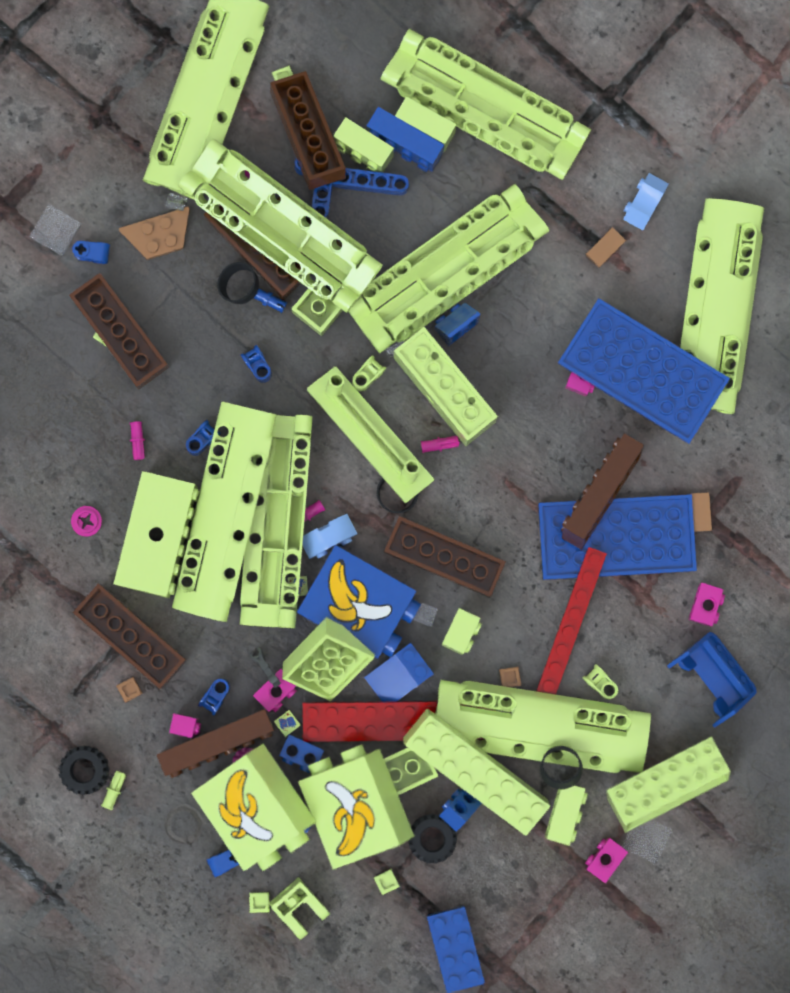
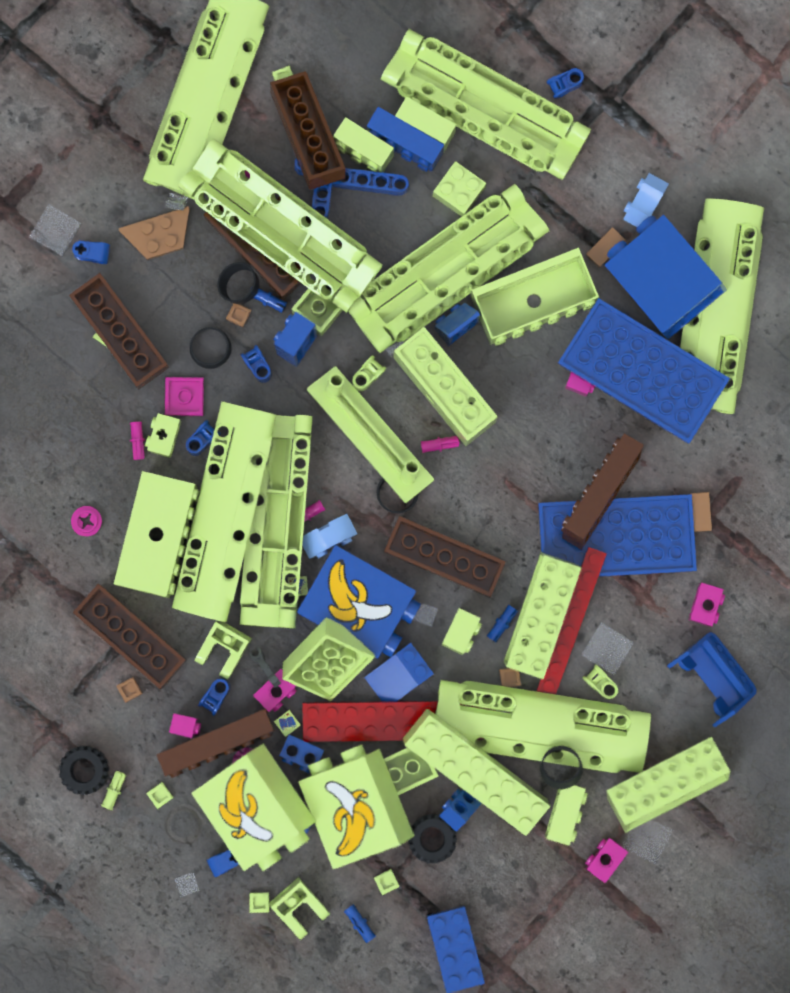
none -> yellowish green brick [145,413,181,458]
none -> yellowish green tile [146,782,174,809]
none -> dark pink tile [165,377,204,416]
none -> clear tile [175,872,200,897]
none -> black tyre [190,327,231,369]
none -> yellowish green brick [194,620,252,680]
none -> medium nougat tile [226,303,252,328]
none -> blue brick [274,312,317,367]
none -> blue pin [344,904,376,943]
none -> yellowish green brick [433,161,486,217]
none -> yellowish green piece [470,248,599,346]
none -> blue pin [487,604,518,643]
none -> yellowish green piece [504,552,581,679]
none -> blue piece [546,68,584,99]
none -> clear tile [581,622,634,676]
none -> blue brick [605,215,727,340]

